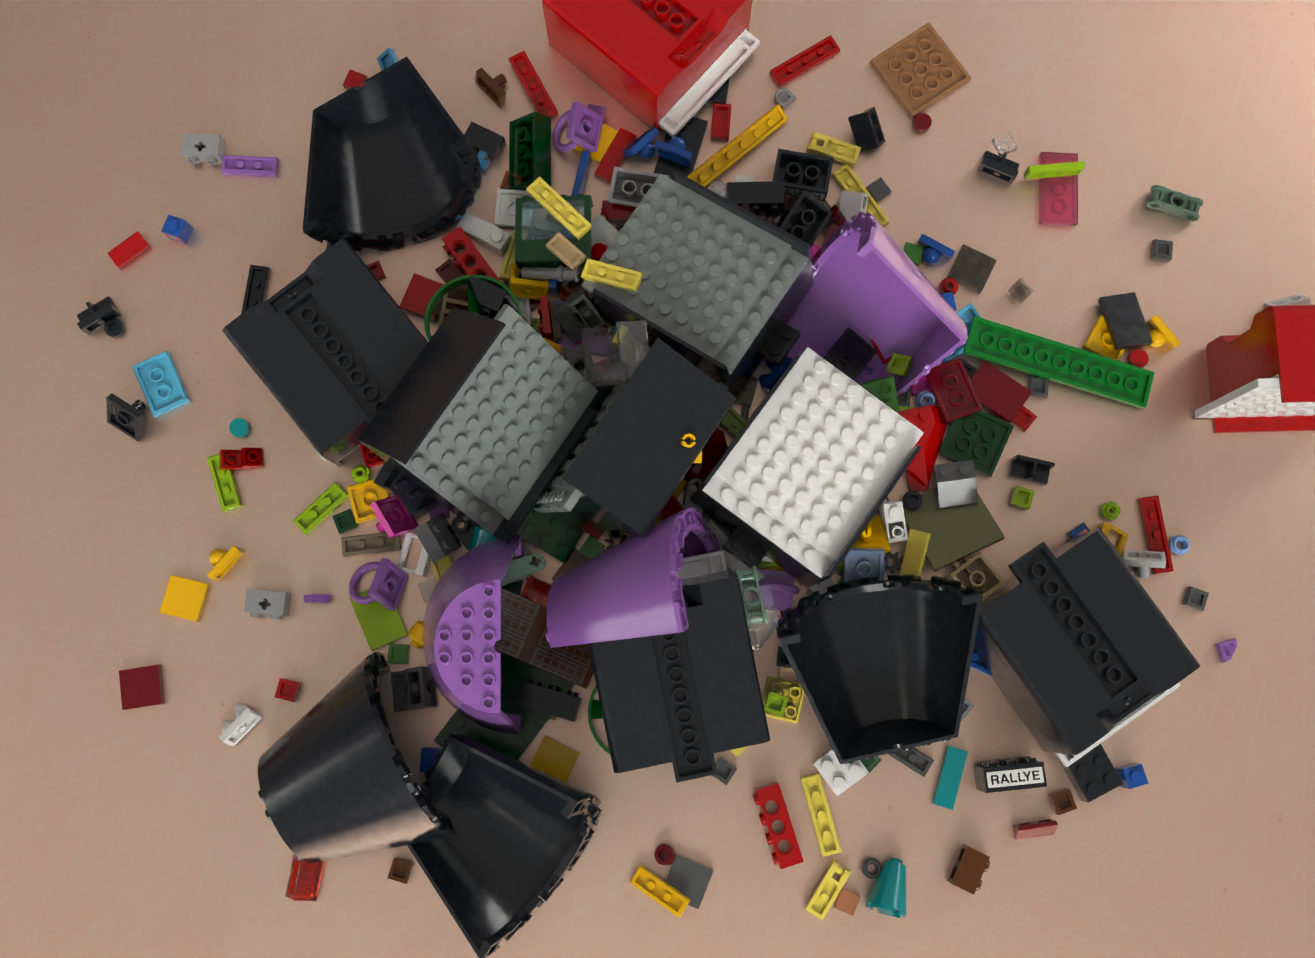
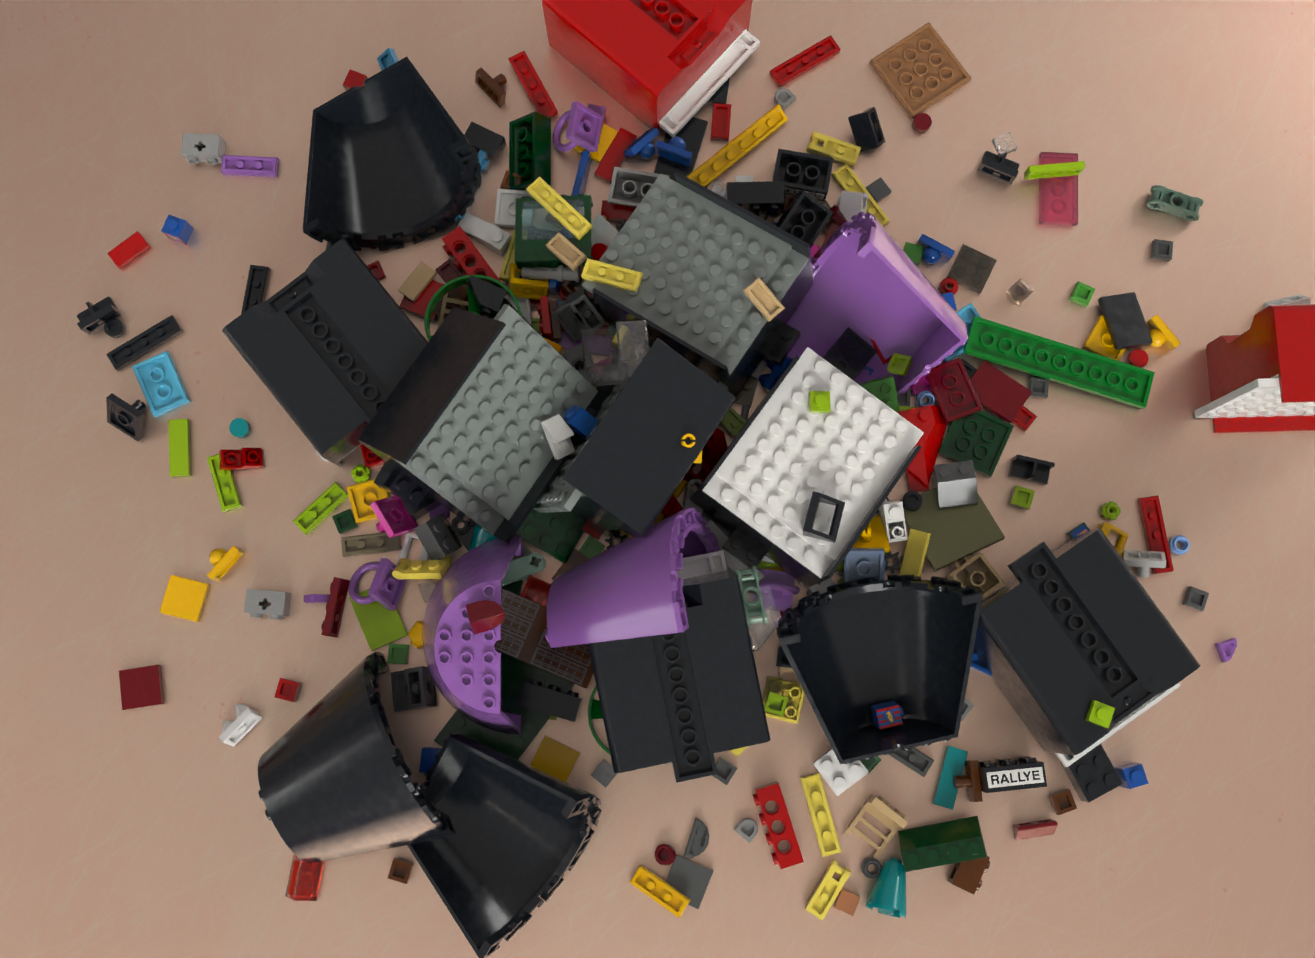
none -> black tile [106,315,183,371]
none -> lime tile [168,419,191,477]
none -> dark red plate [321,577,350,638]
none -> light yellow plate [392,558,450,580]
none -> tan tile [398,261,437,303]
none -> dark red brick [466,600,505,634]
none -> white slope [540,414,575,460]
none -> blue brick [563,405,598,437]
none -> flat silver tile [591,759,618,788]
none -> dark grey tile [683,817,709,858]
none -> light grey tile [734,818,758,843]
none -> tan tile [743,277,785,322]
none -> black tile [803,491,845,543]
none -> lime plate [809,391,831,413]
none -> tan plate [843,795,908,859]
none -> blue brick [871,701,904,729]
none -> dark green slope [898,816,988,872]
none -> reddish brown tile [953,760,983,802]
none -> bright green tile [1069,281,1095,307]
none -> lime plate [1086,700,1115,728]

